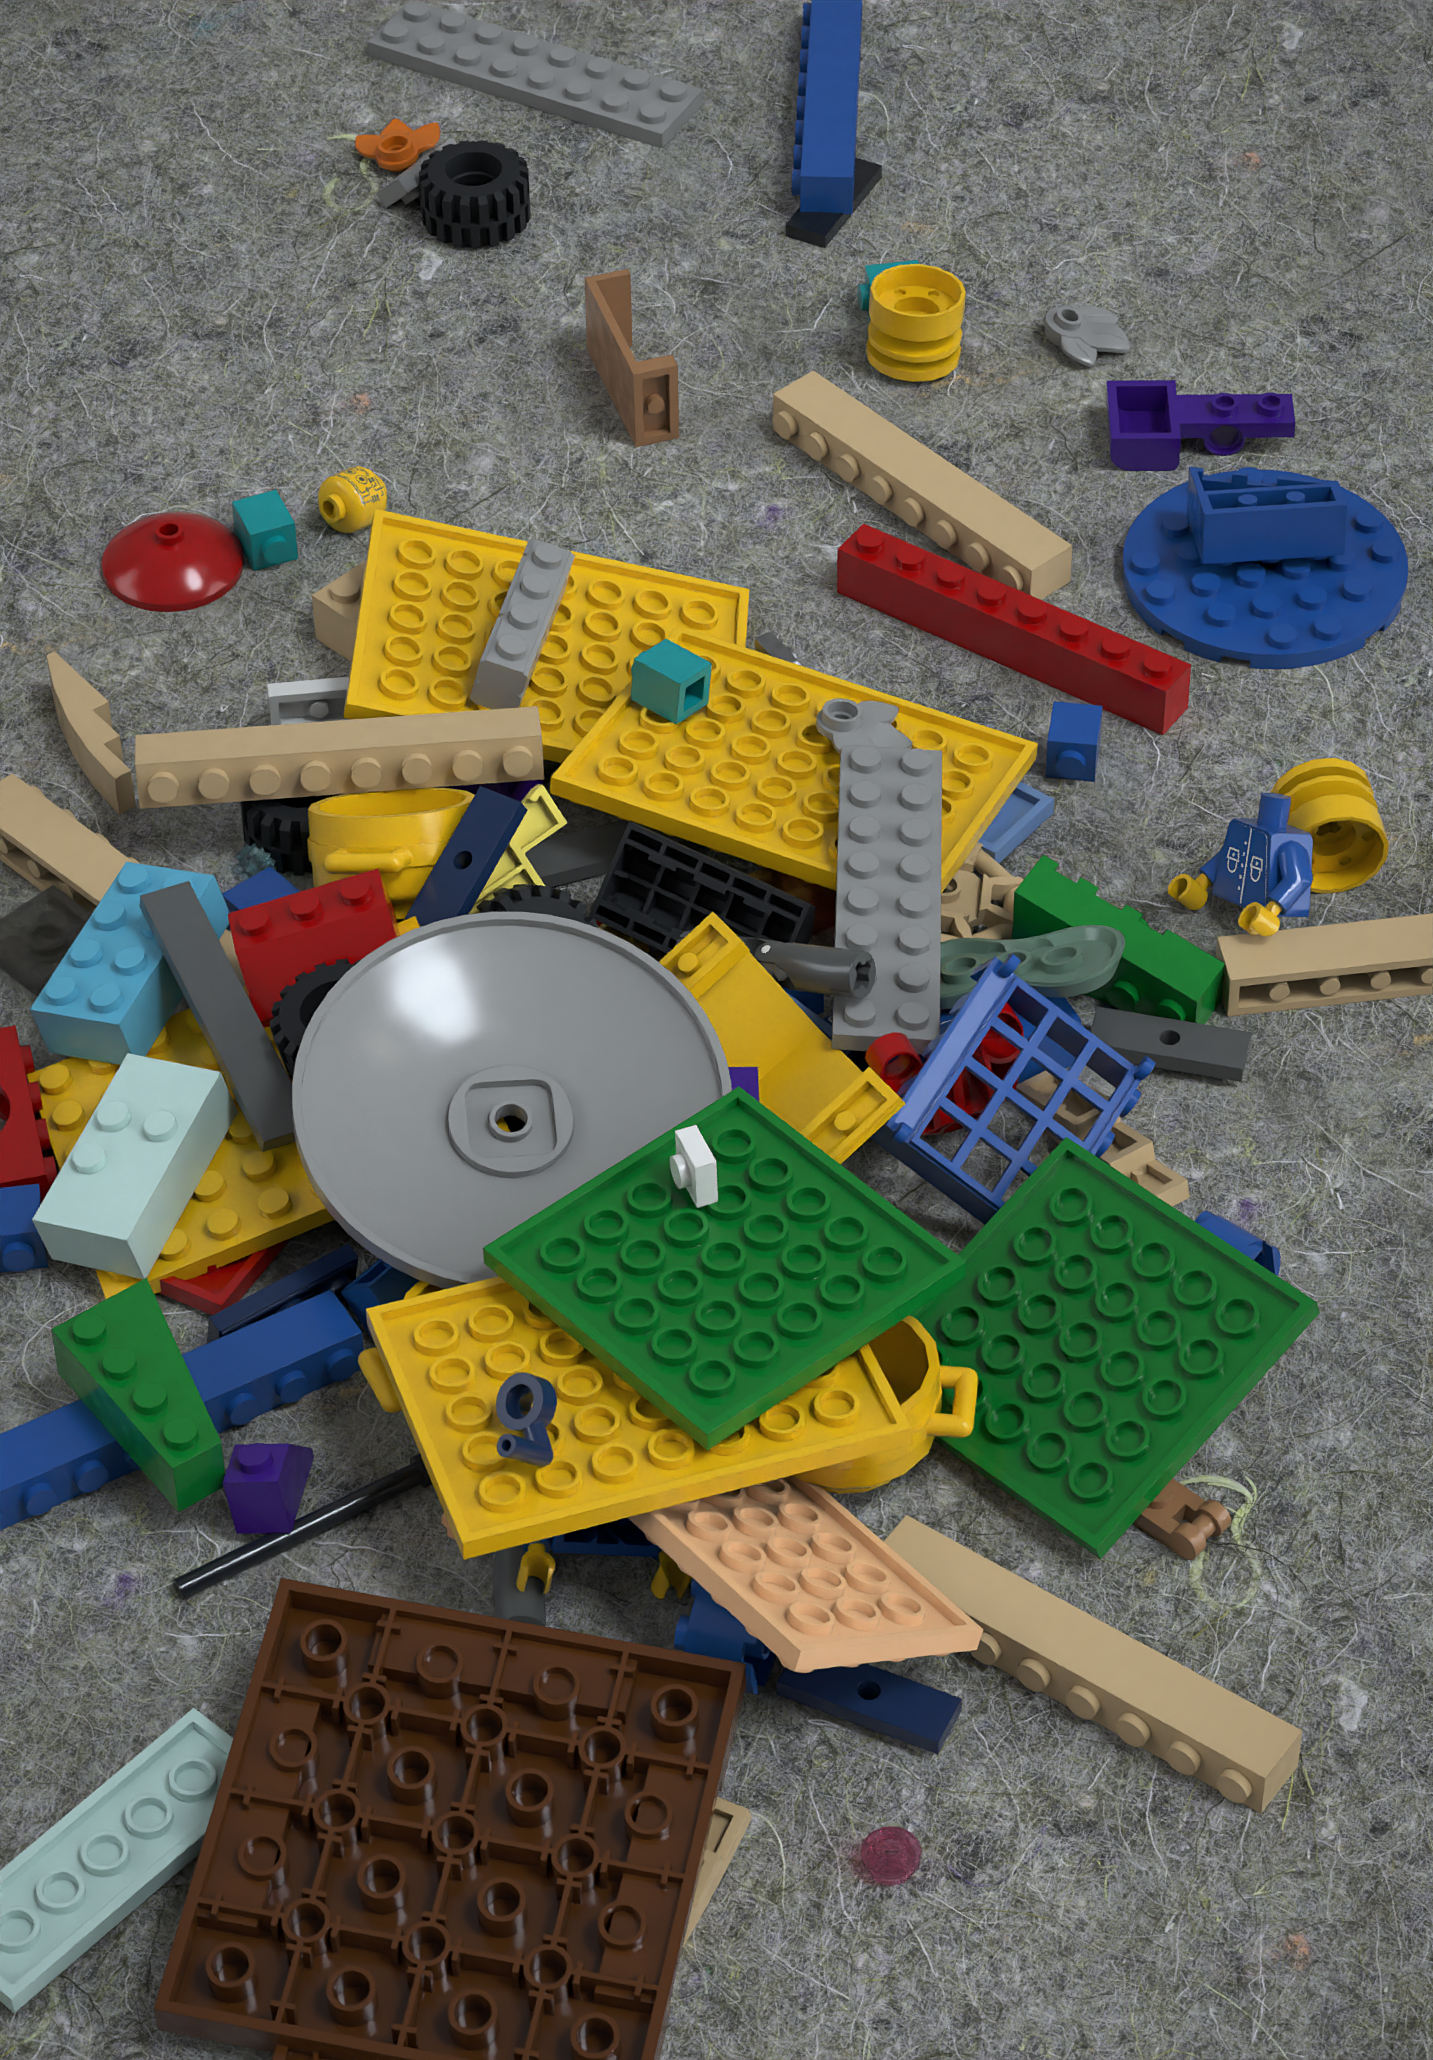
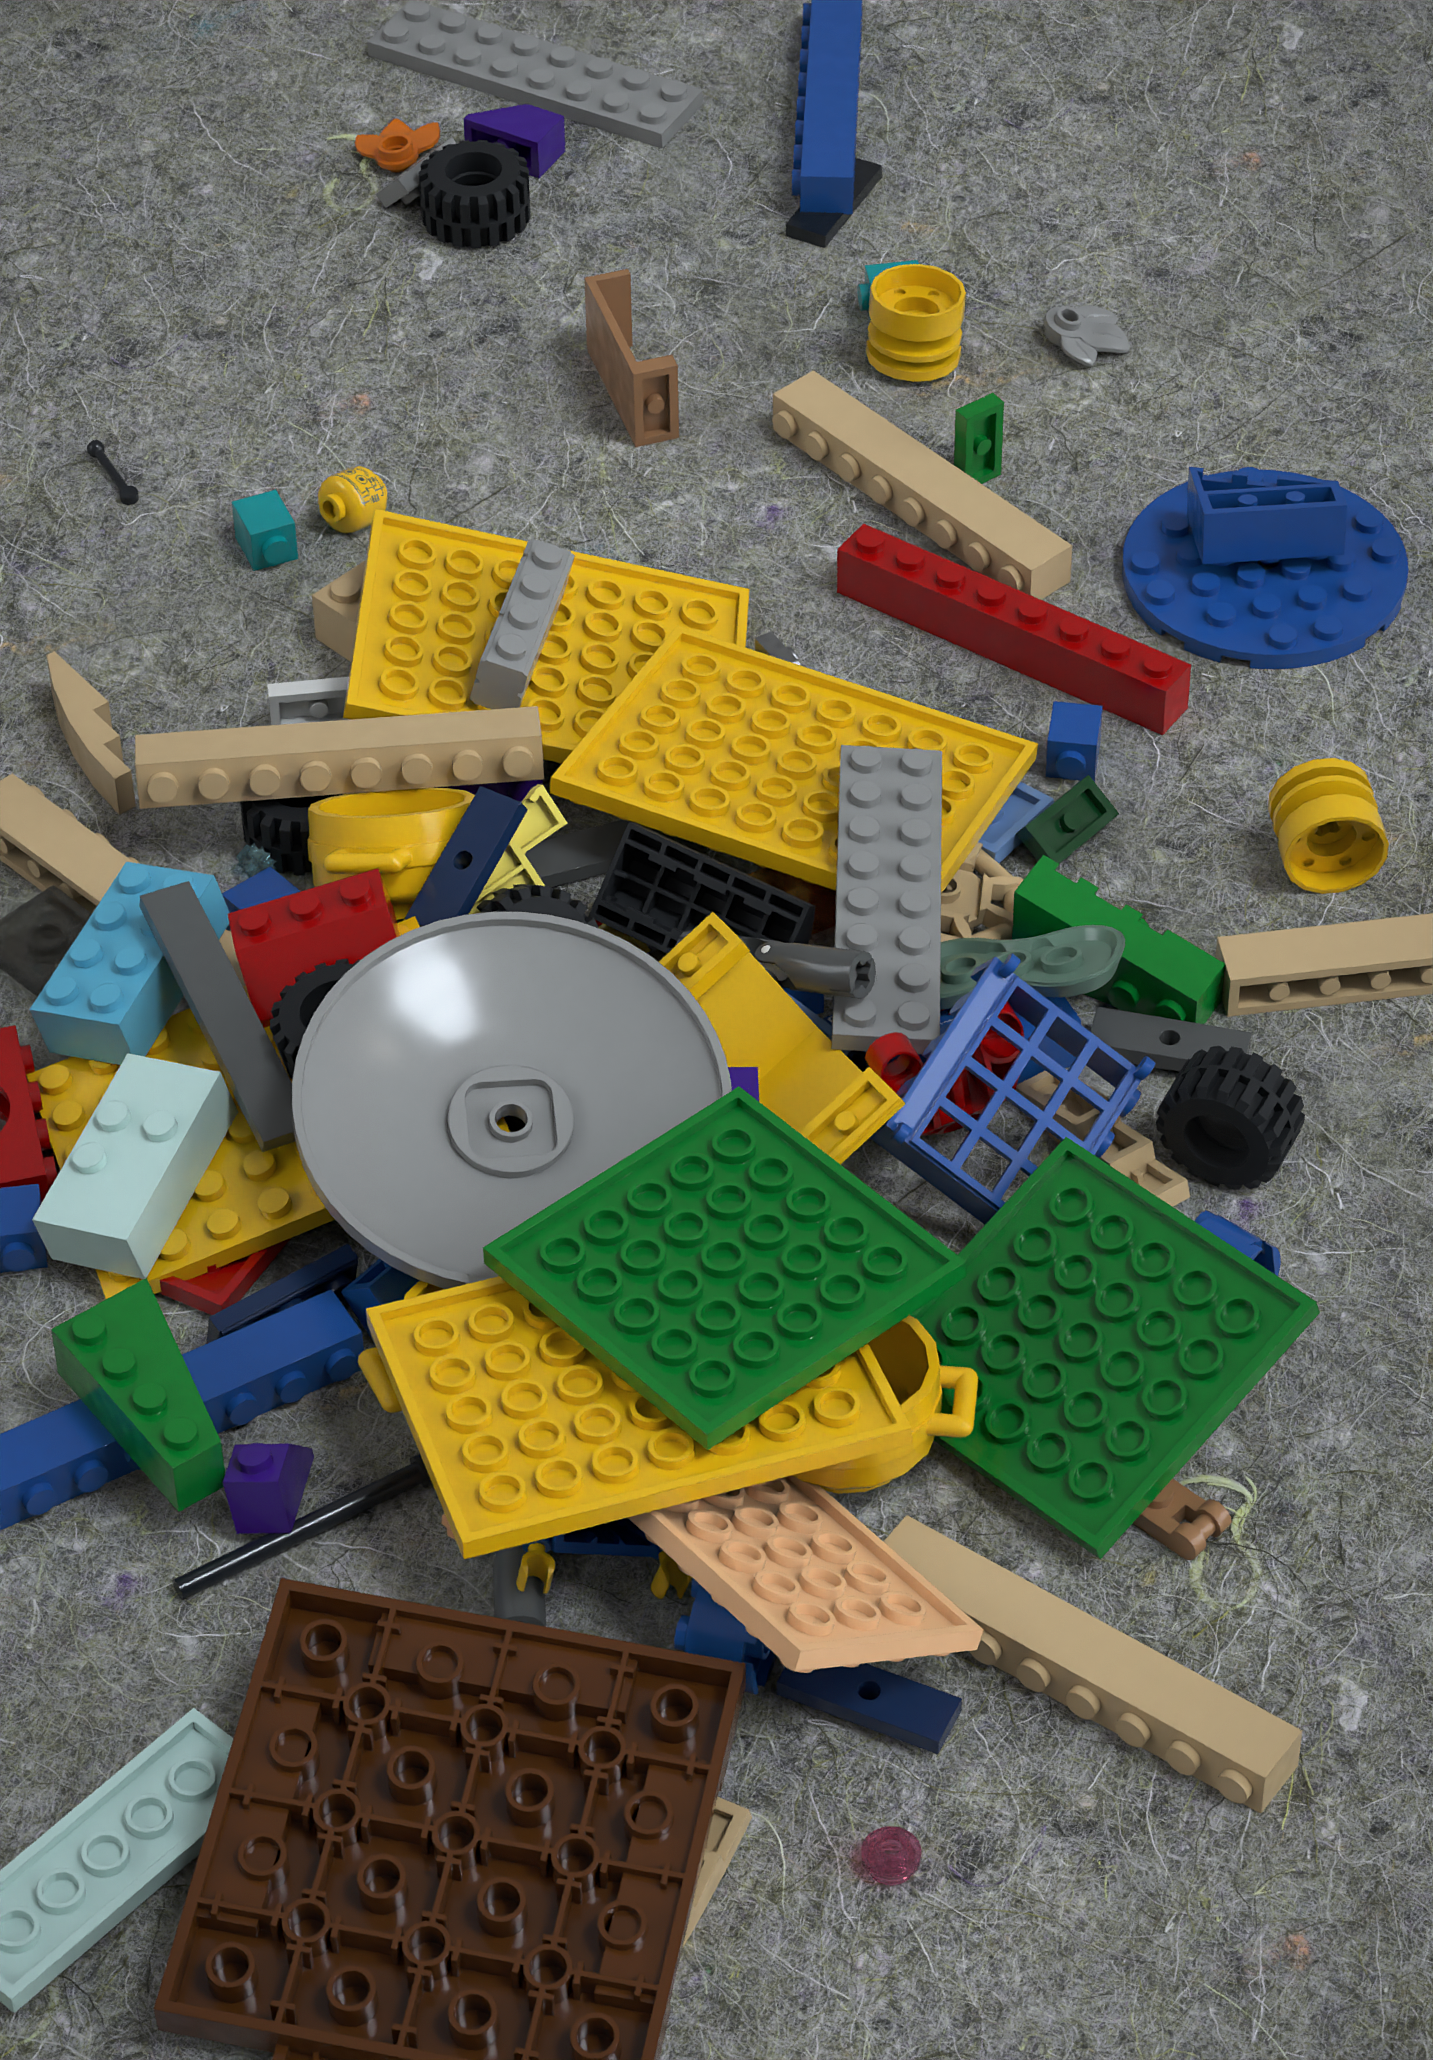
red dish [102,511,244,612] -> none
dark blue plate [496,1372,557,1467] -> none
teal brick [631,639,712,724] -> none
white plate [669,1125,718,1208] -> none
light grey plate [816,698,913,754] -> none
dark purple plate [1106,380,1296,471] -> none
torso [1167,793,1313,936] -> none
none -> black hinge [87,440,139,505]
none -> dark purple slope [463,104,566,178]
none -> green plate [954,392,1004,484]
none -> dark green plate [1016,775,1119,864]
none -> black tyre [1156,1046,1305,1190]

